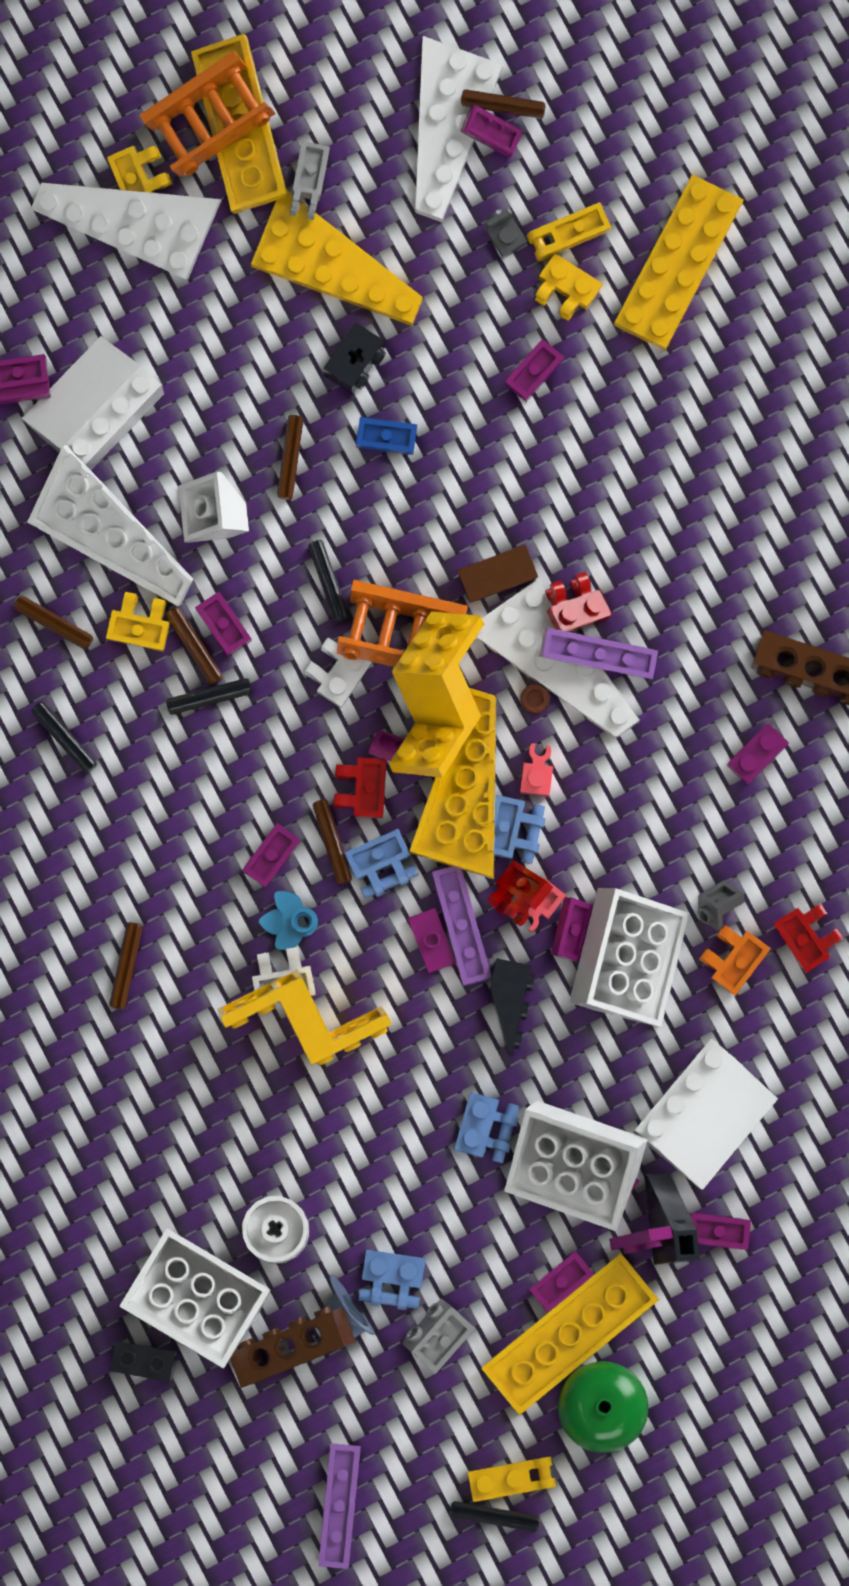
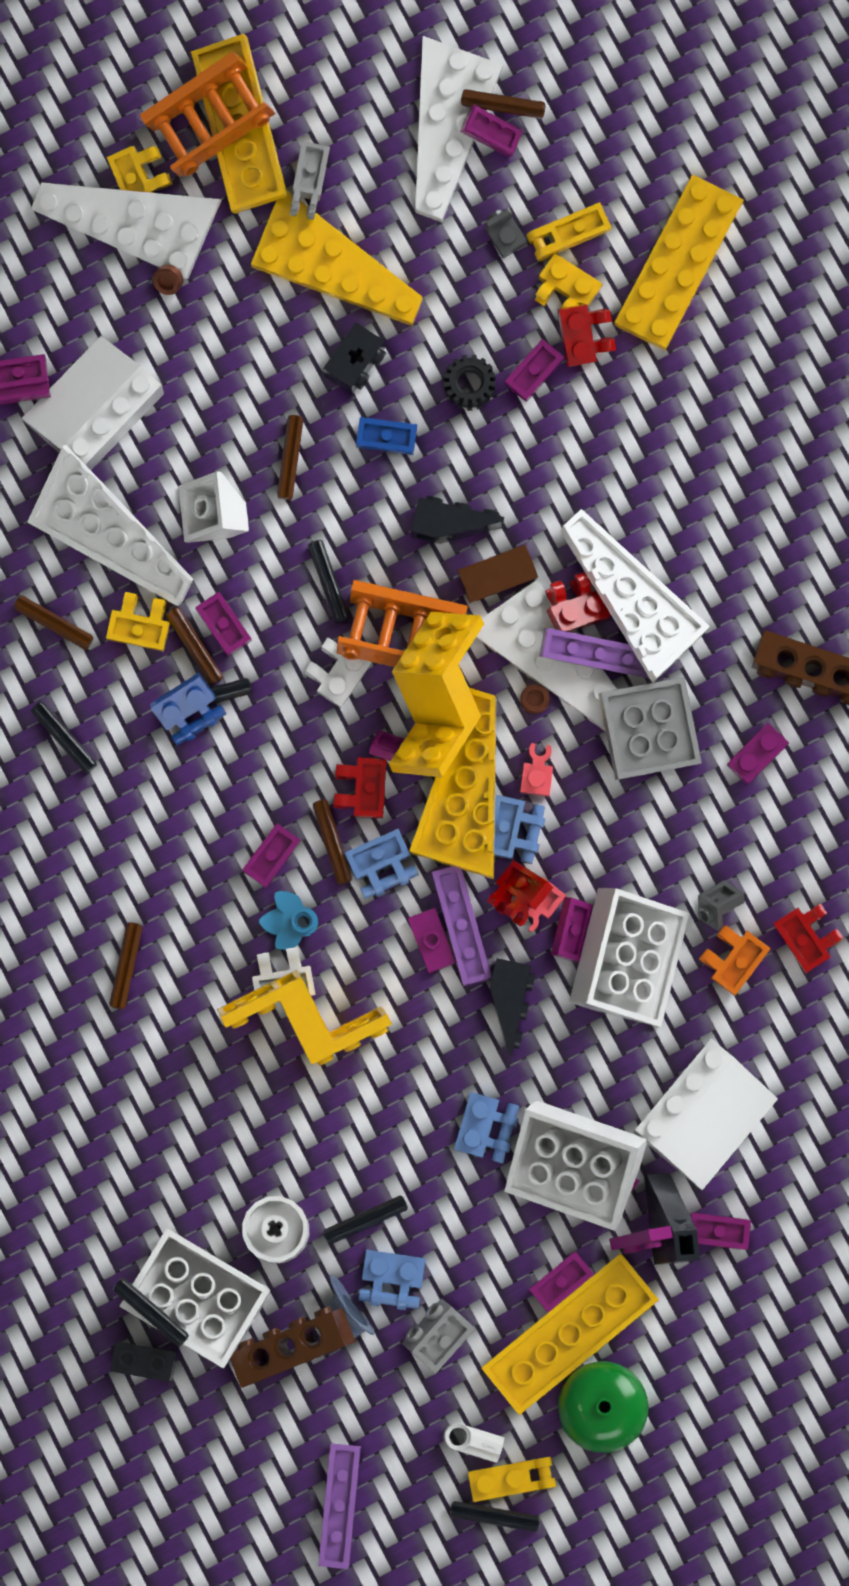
none -> black axle [113,1278,189,1347]
none -> blue plate [150,672,227,745]
none -> copper tile [153,264,183,295]
none -> black axle [323,1196,408,1244]
none -> black slope [411,496,504,544]
none -> white piece [443,1423,505,1463]
none -> black tyre [444,354,496,411]
none -> red plate [557,304,616,367]
none -> white wing [560,509,710,683]
none -> light grey plate [598,677,702,780]

